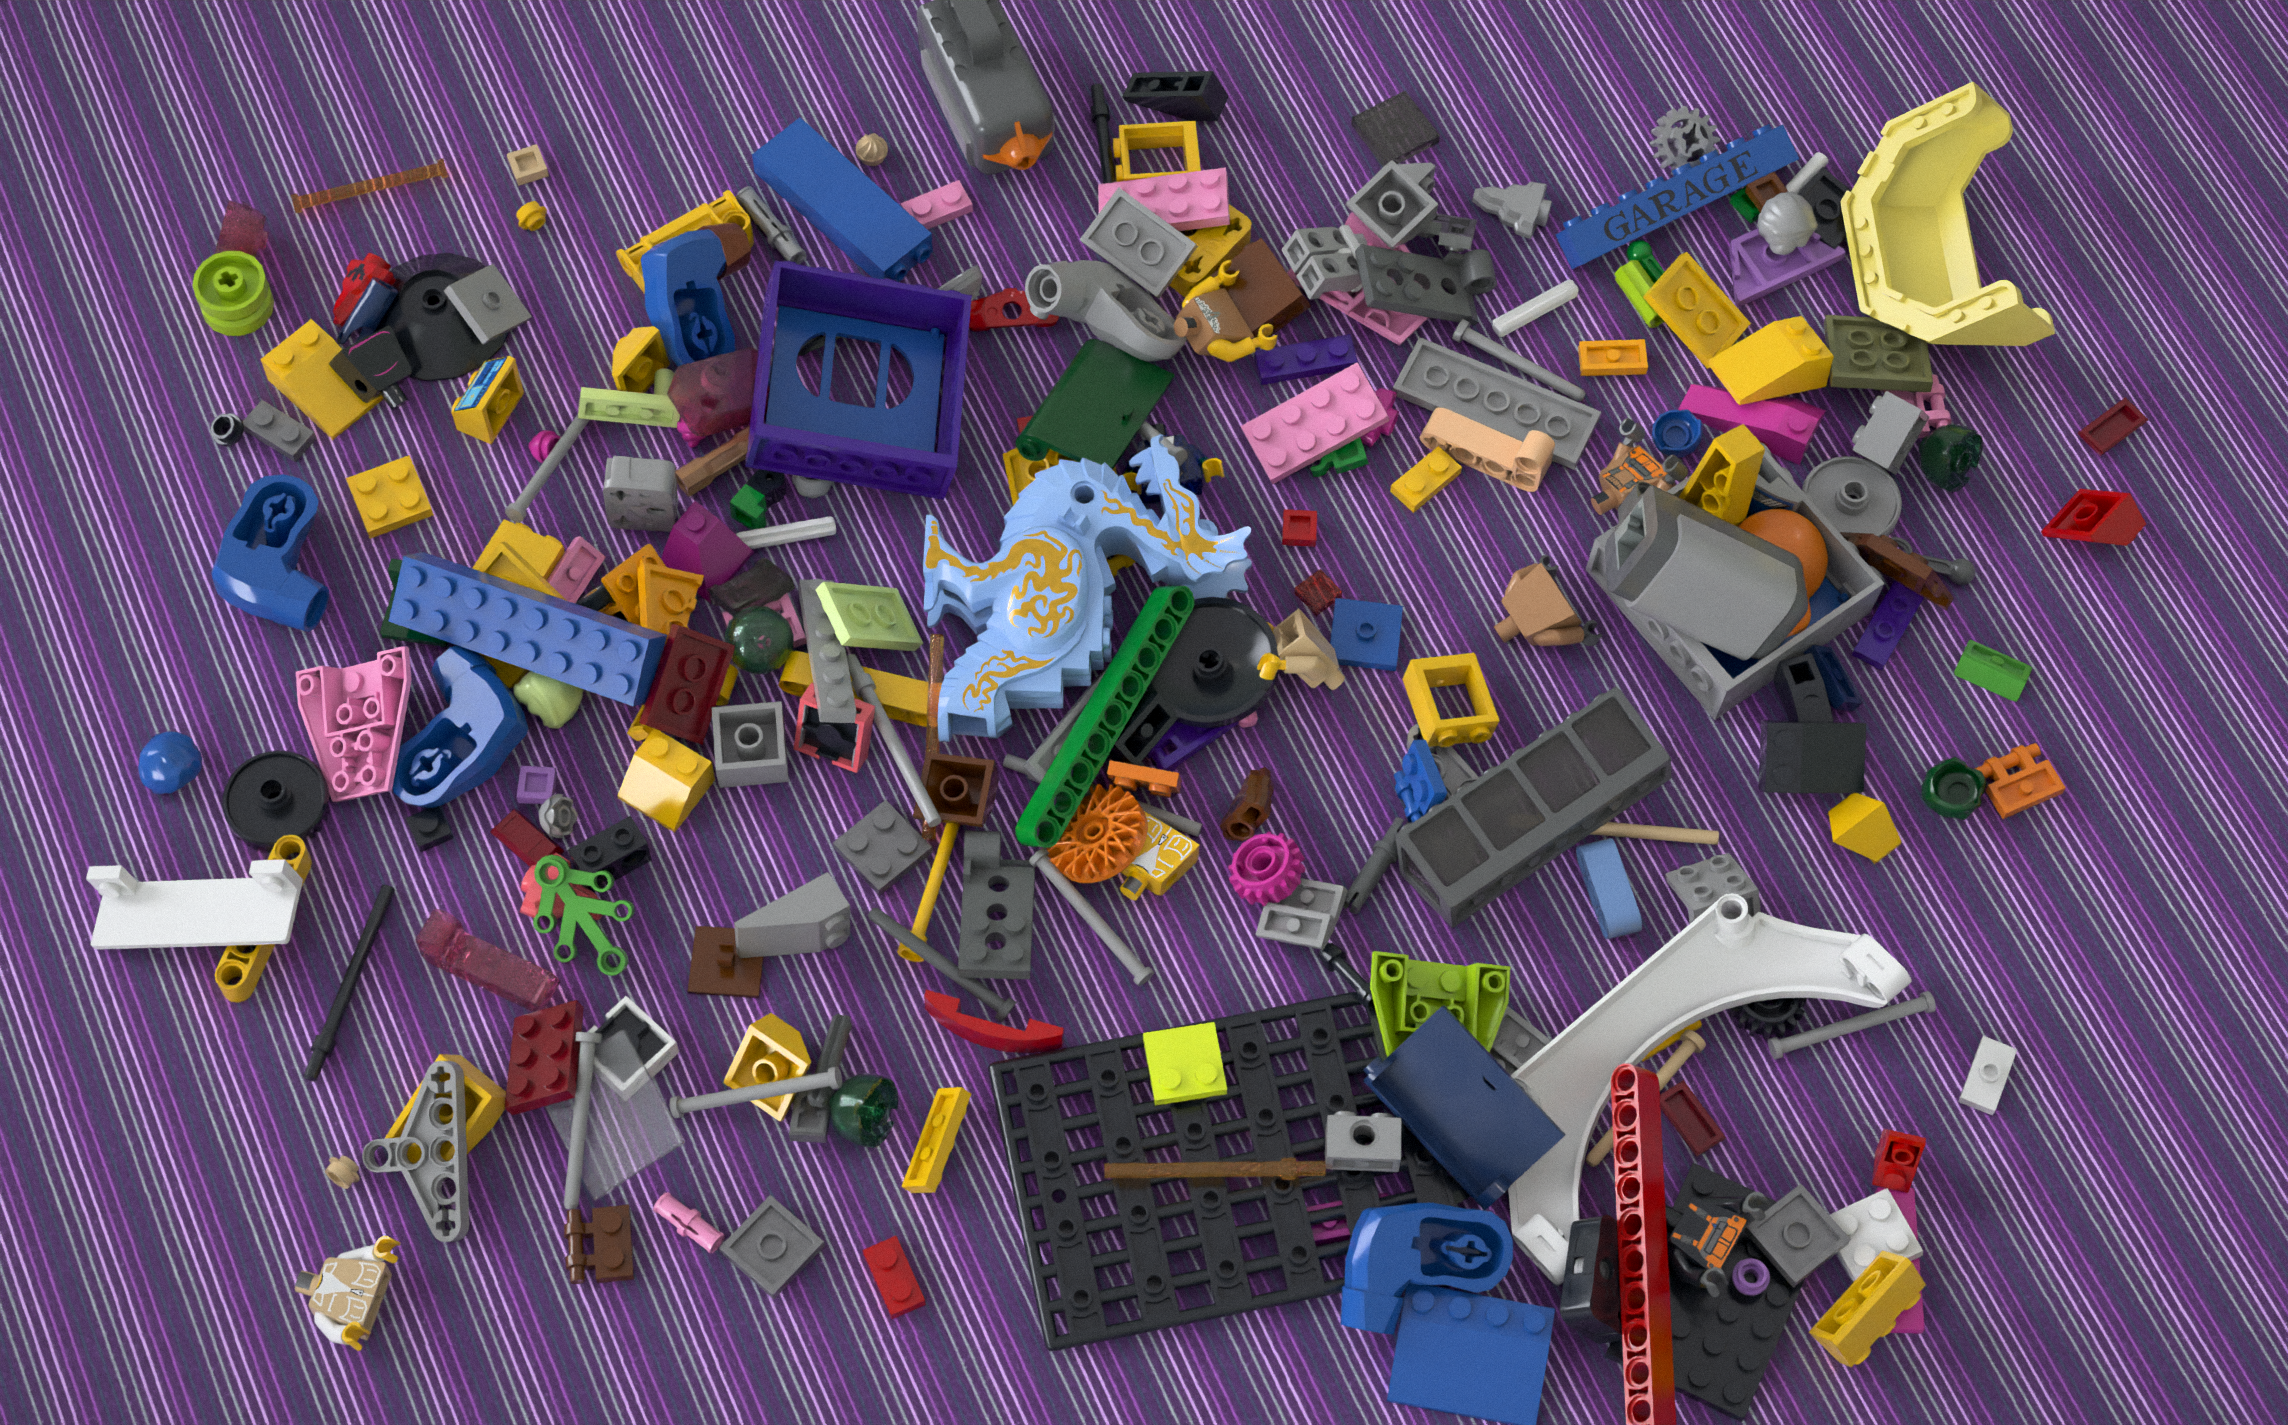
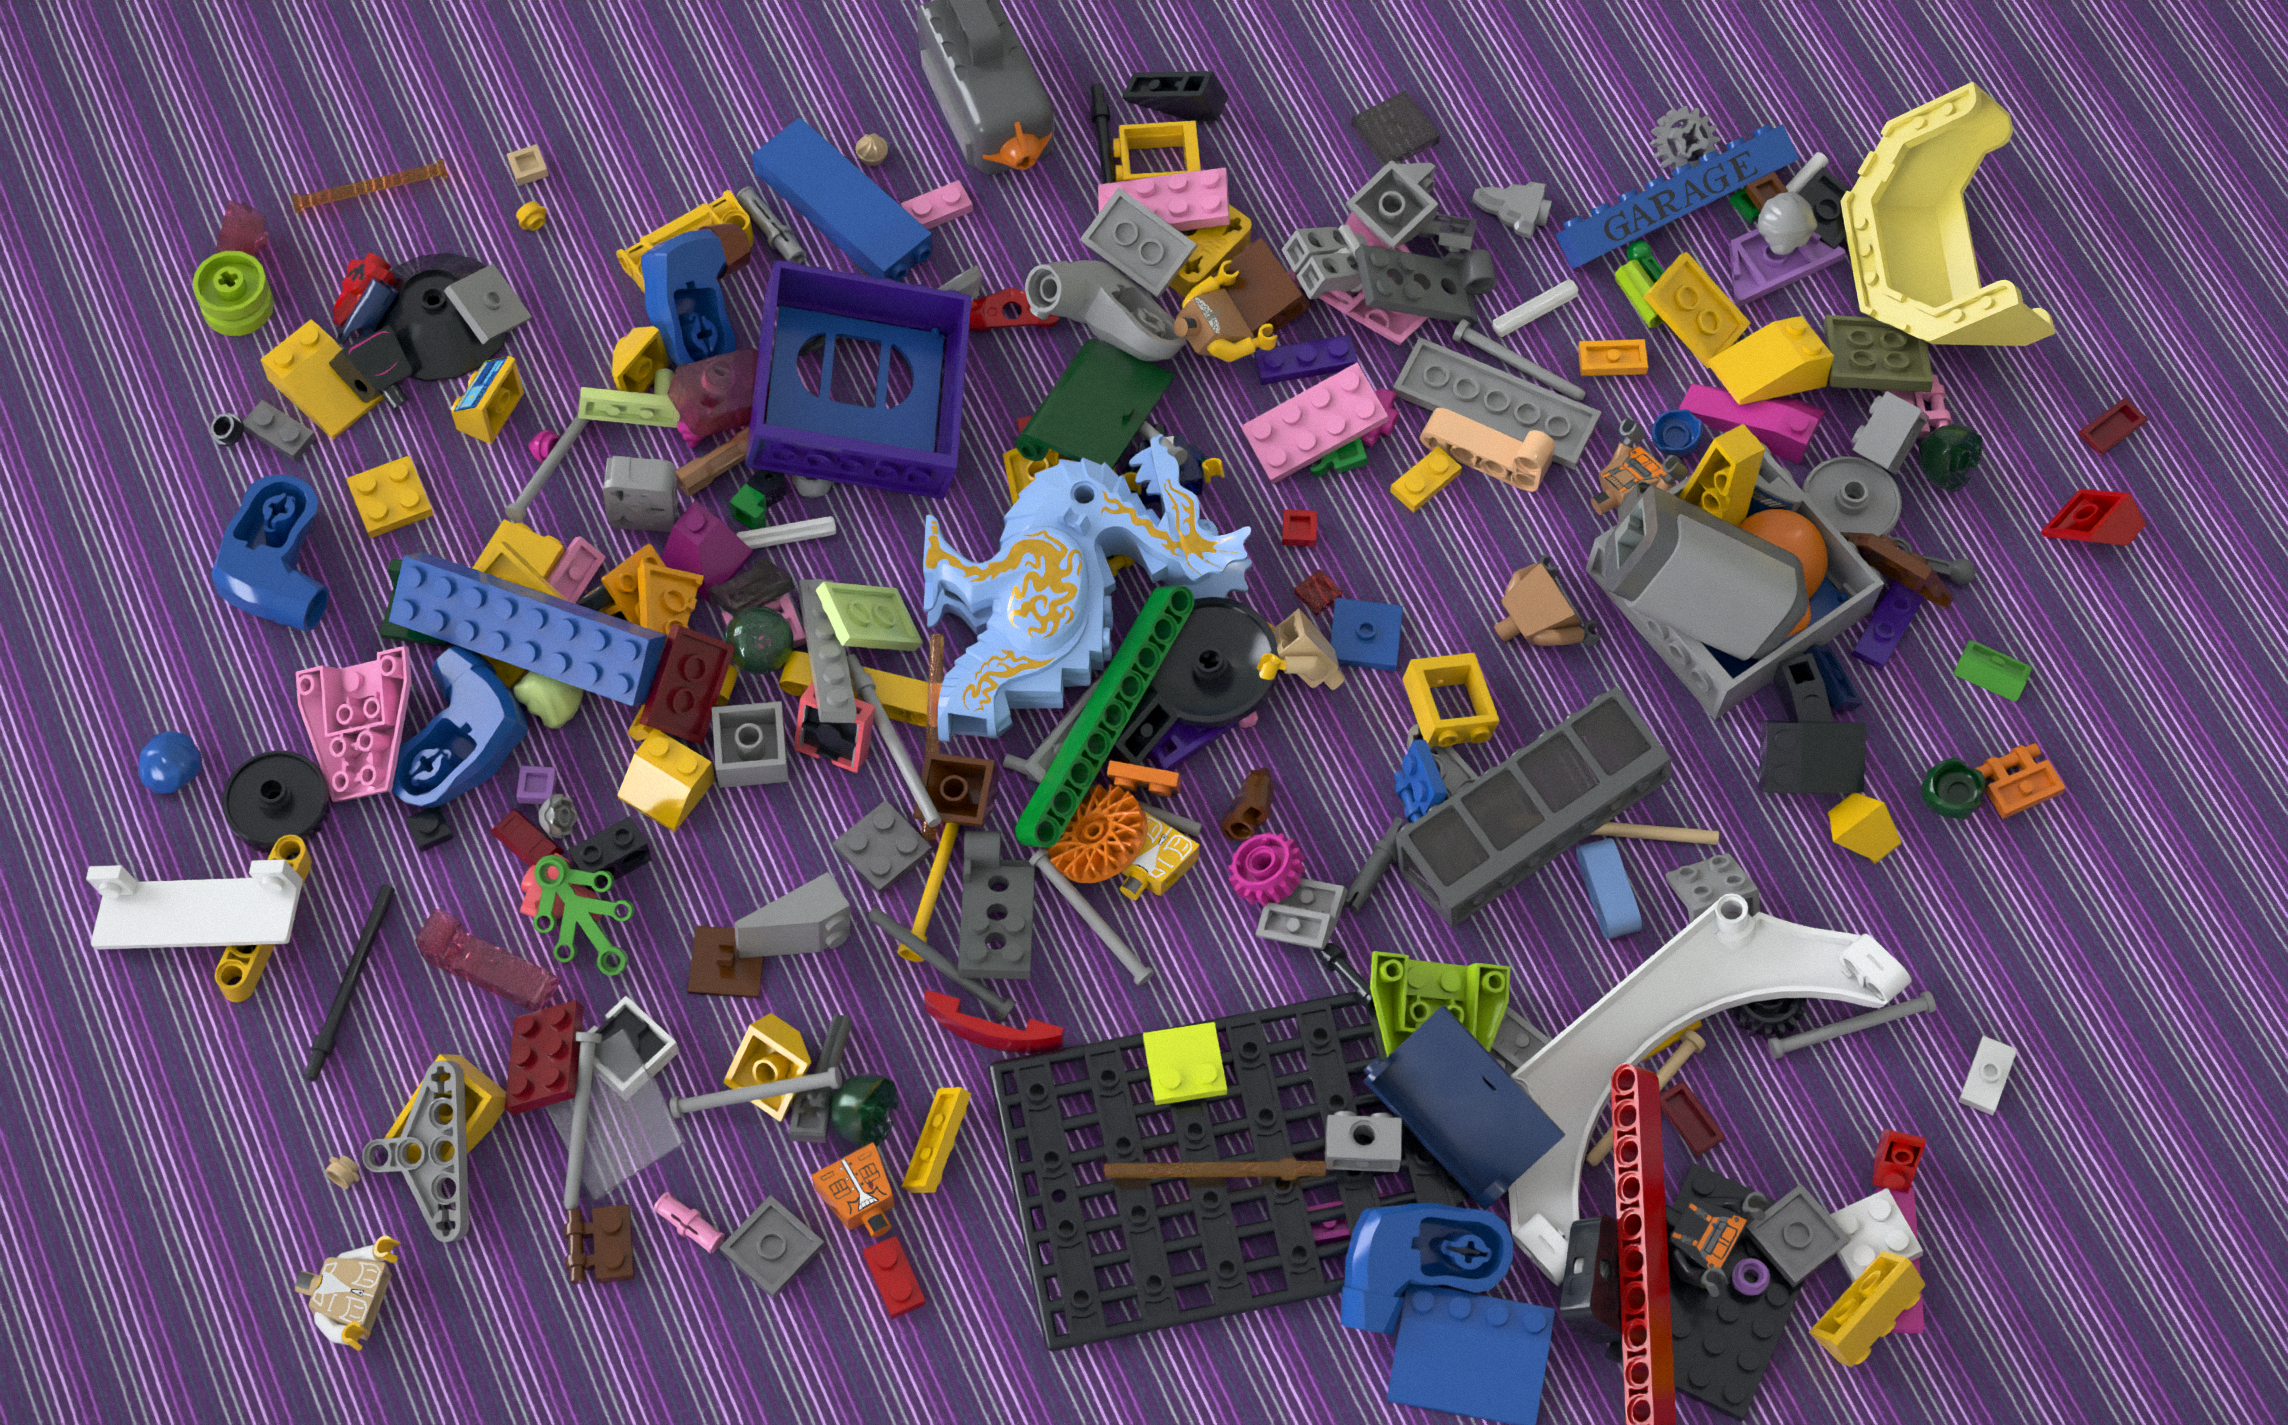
none -> orange torso [811,1142,894,1238]

